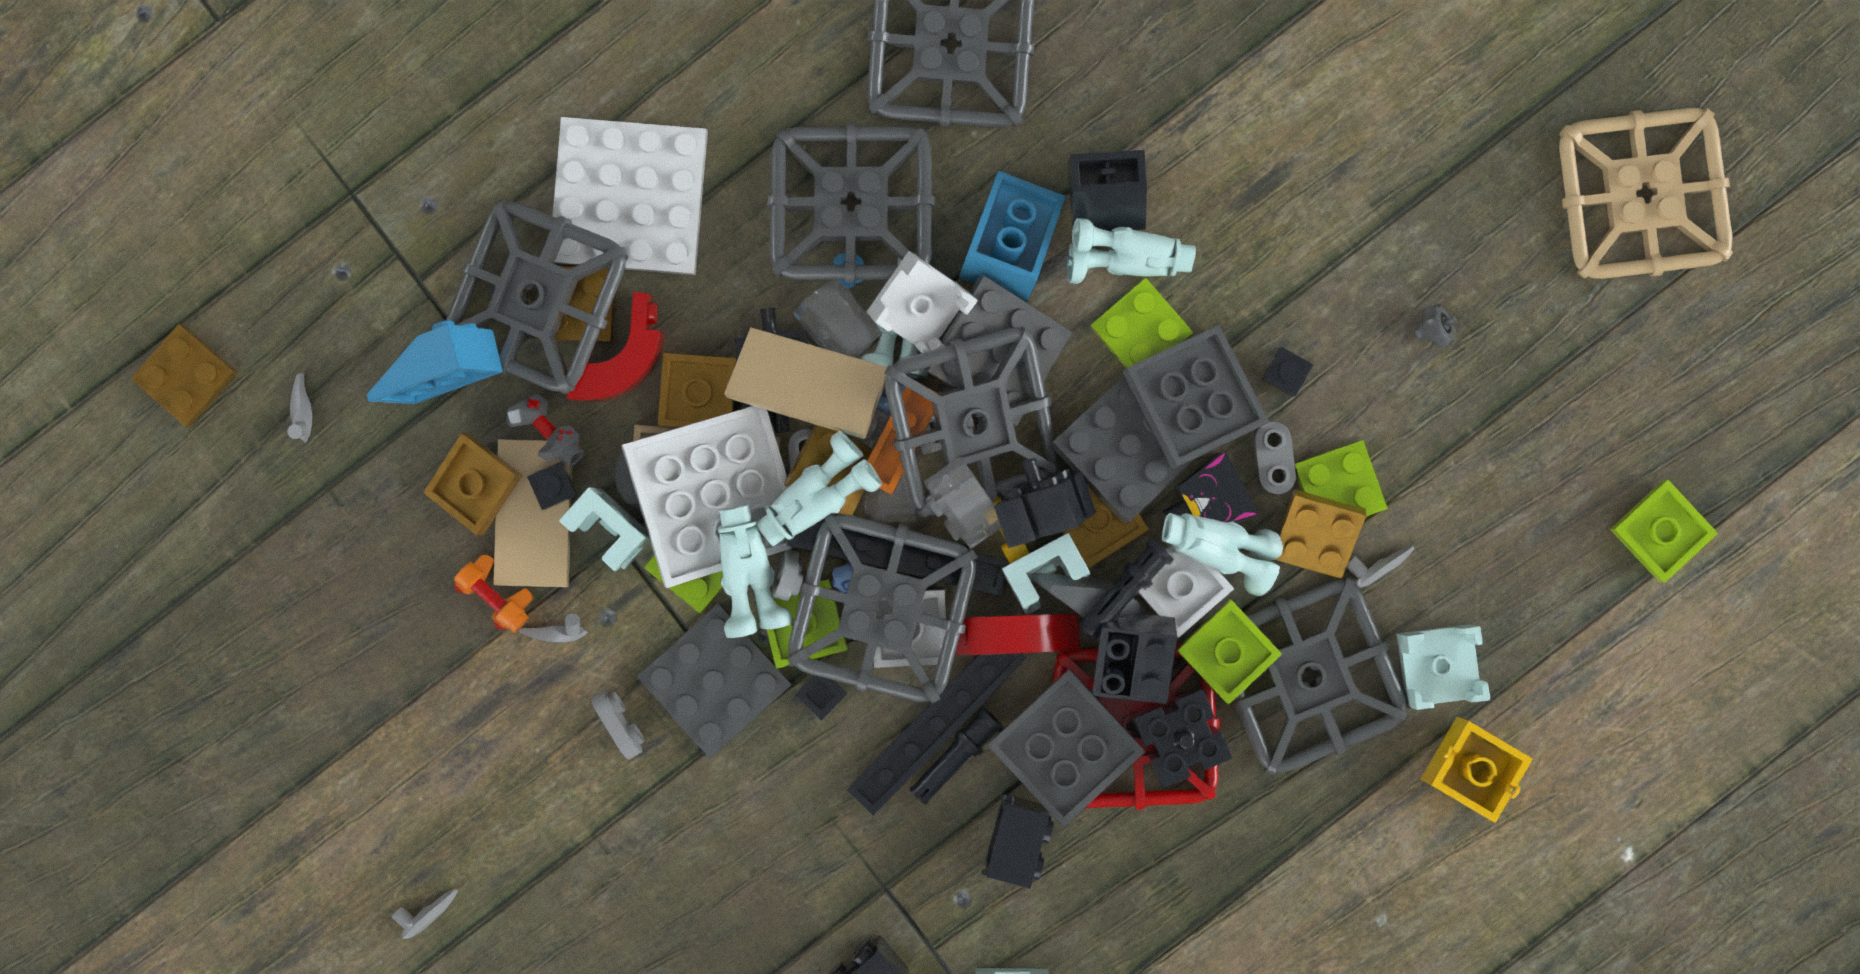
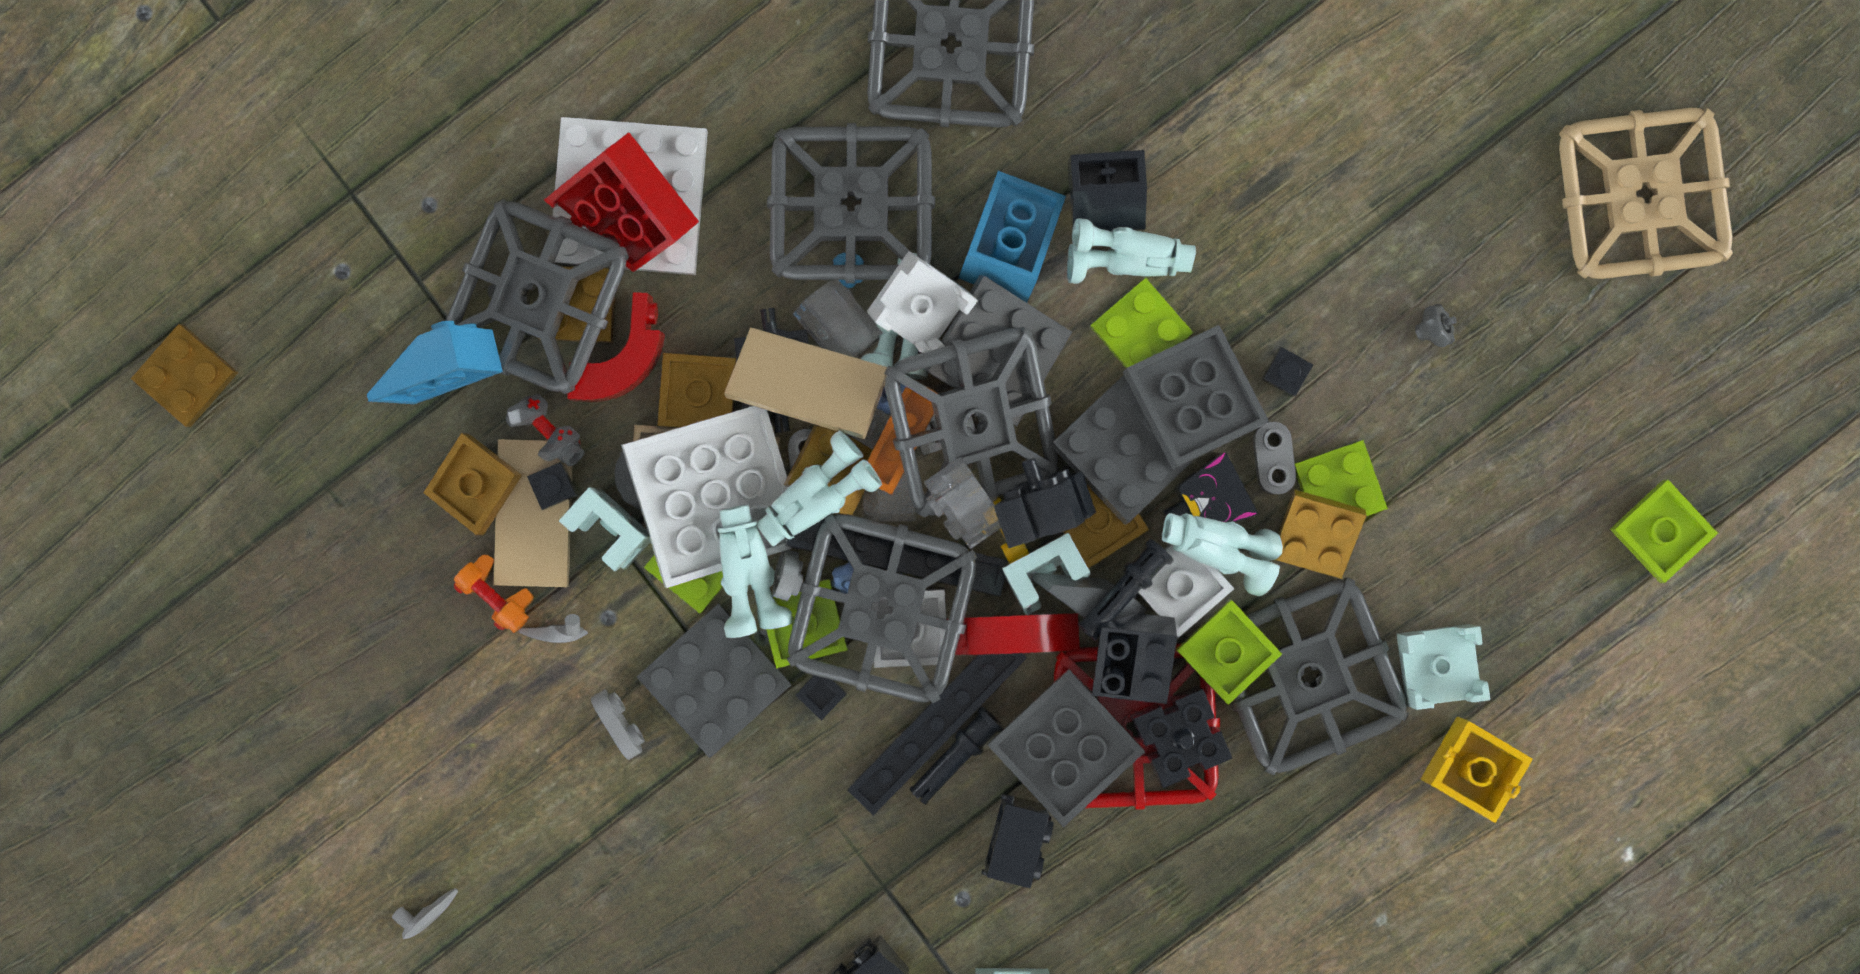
light grey bar [287,373,312,443] -> none
light grey bar [1346,545,1414,587] -> none
none -> red wedge [544,132,699,272]

